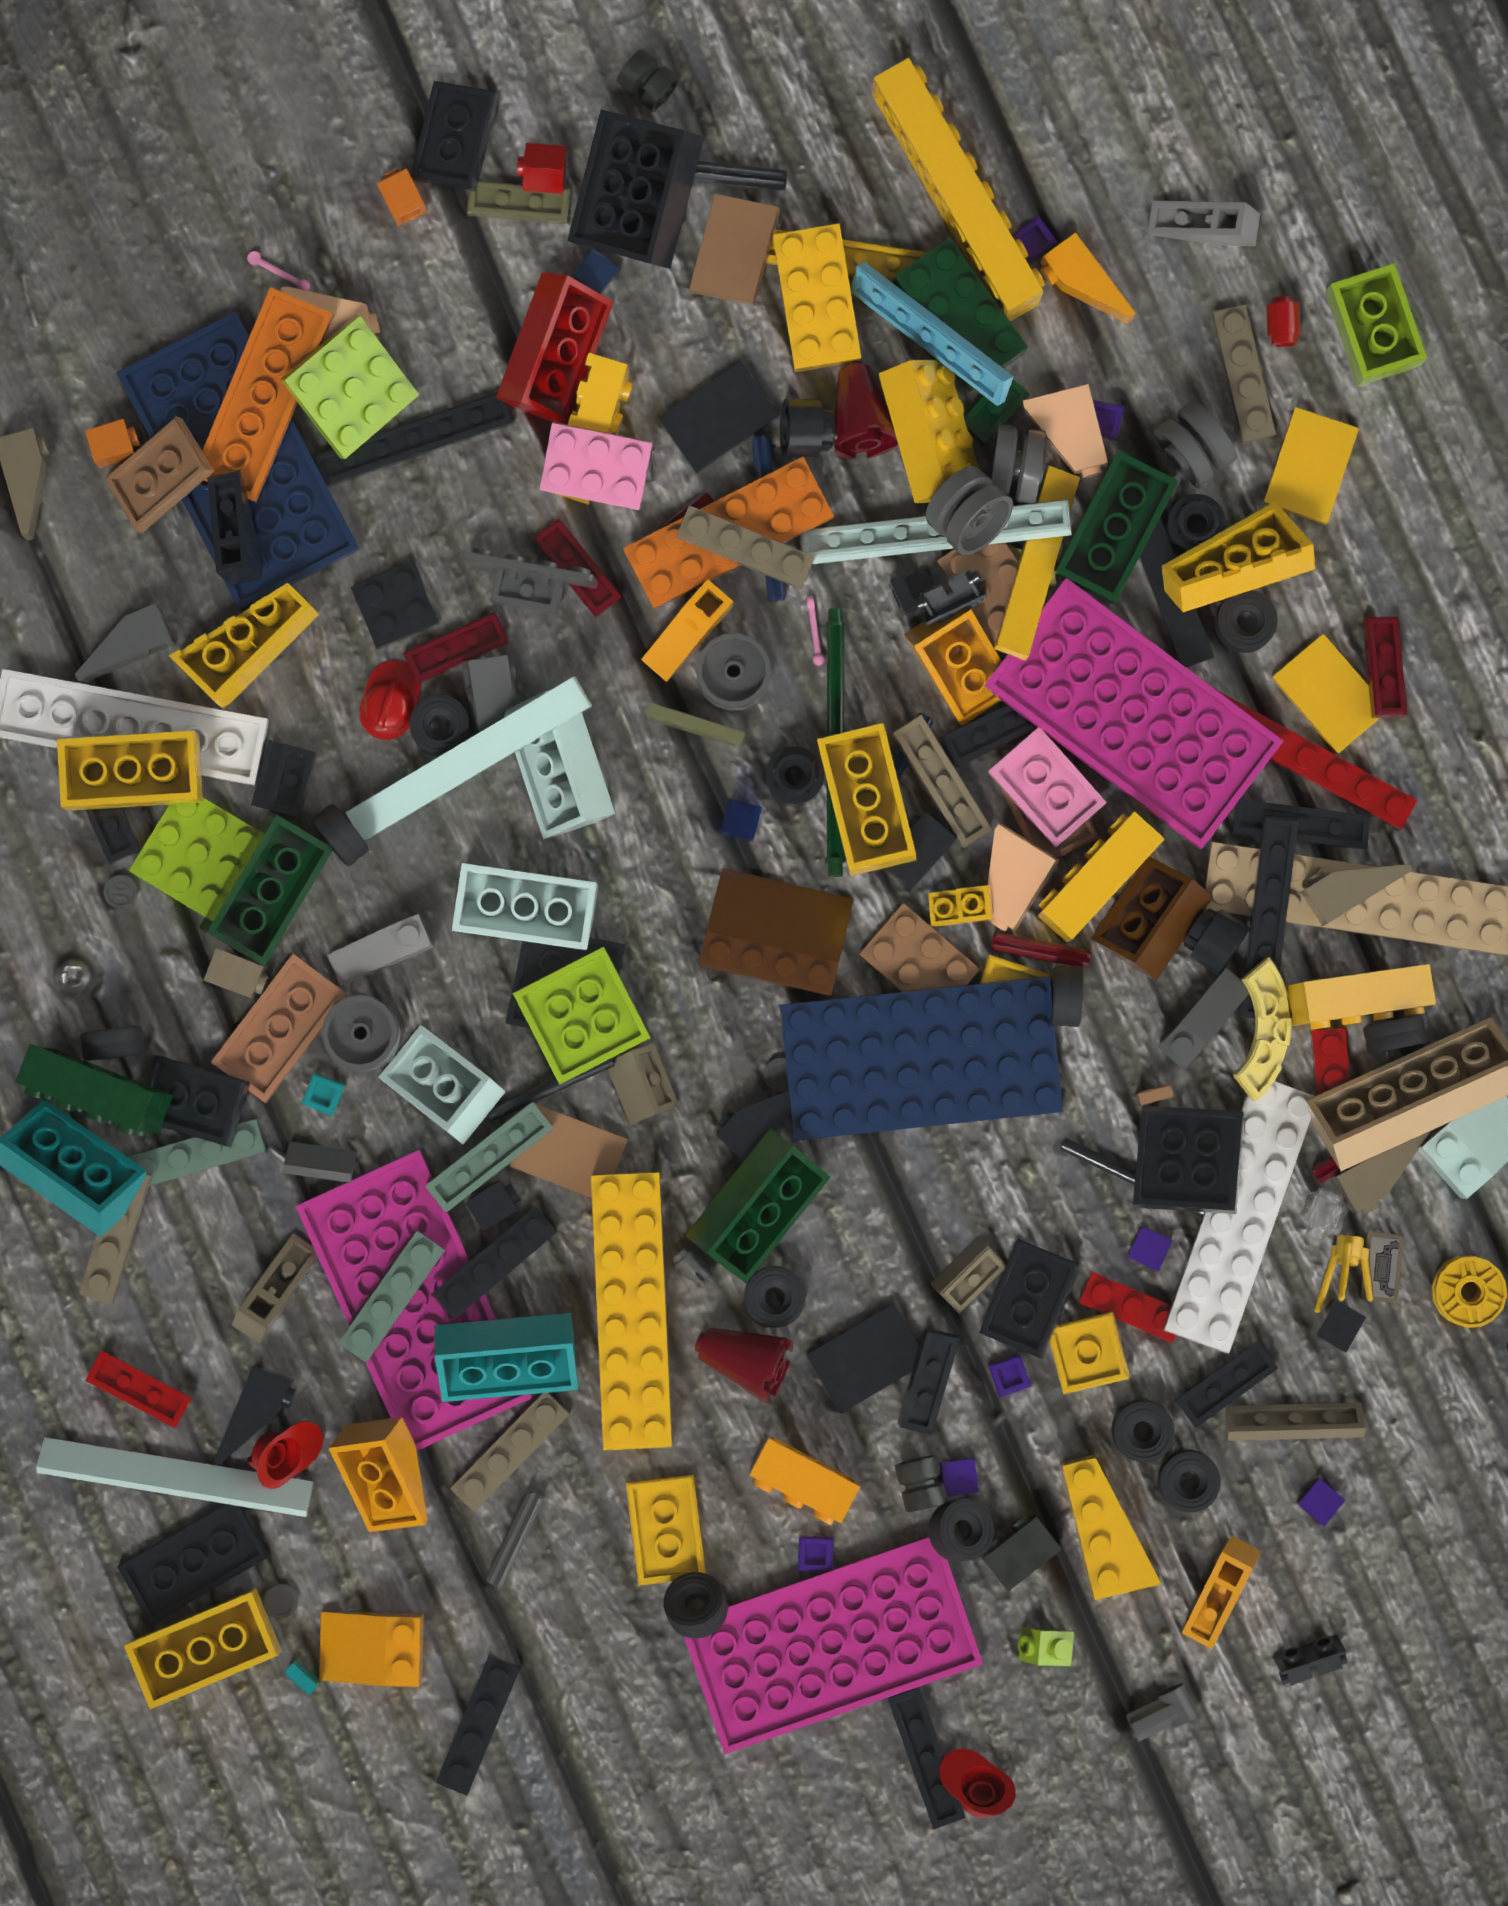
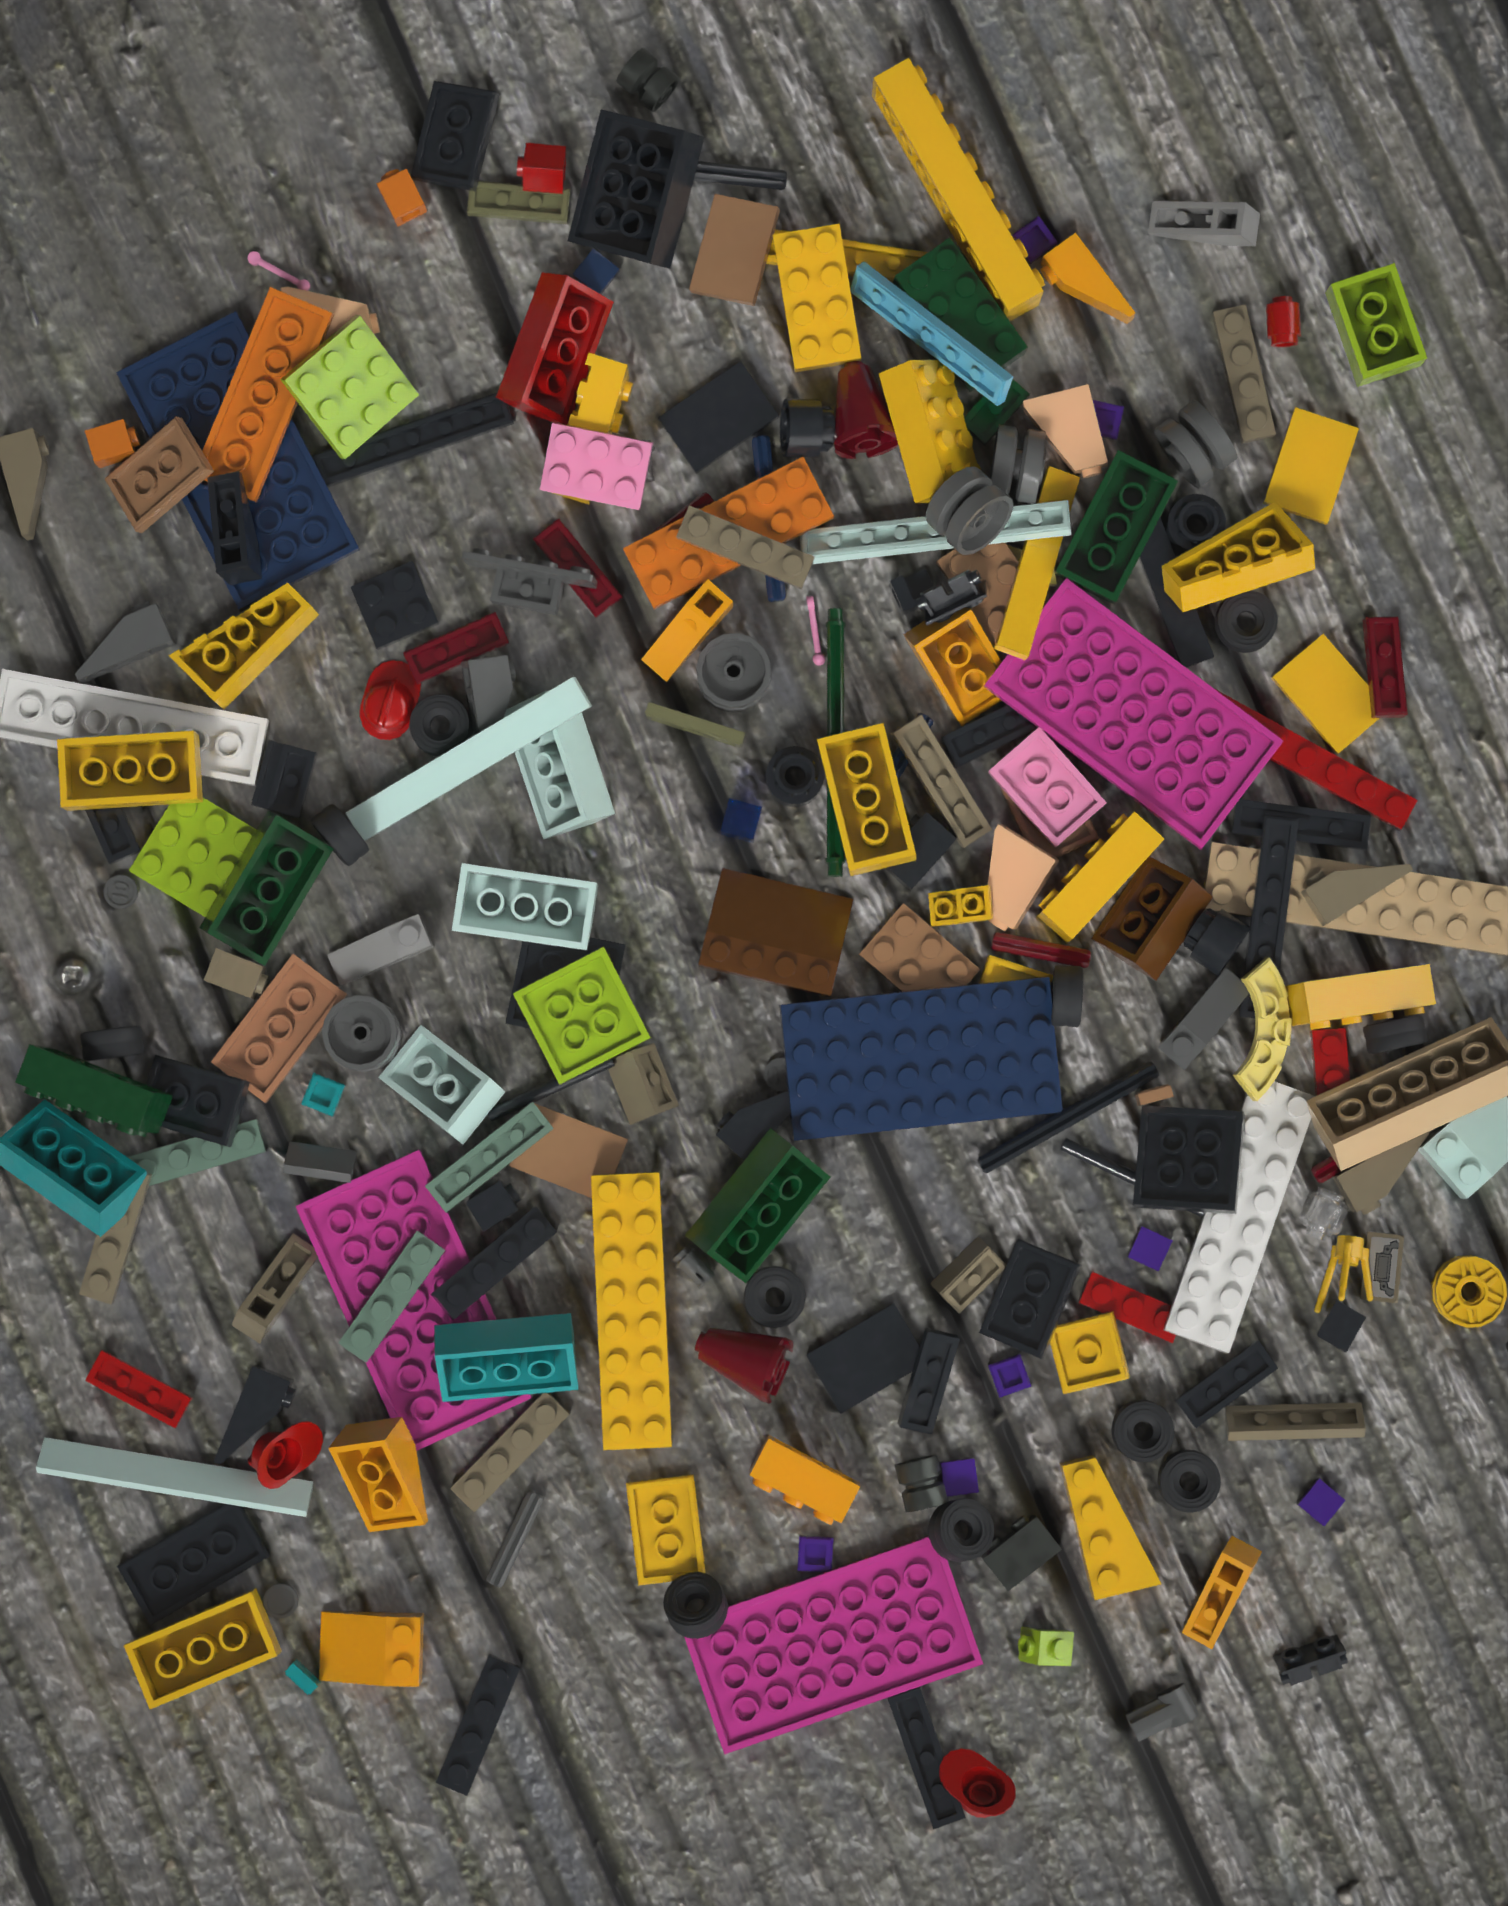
none -> black axle [977,1061,1159,1173]

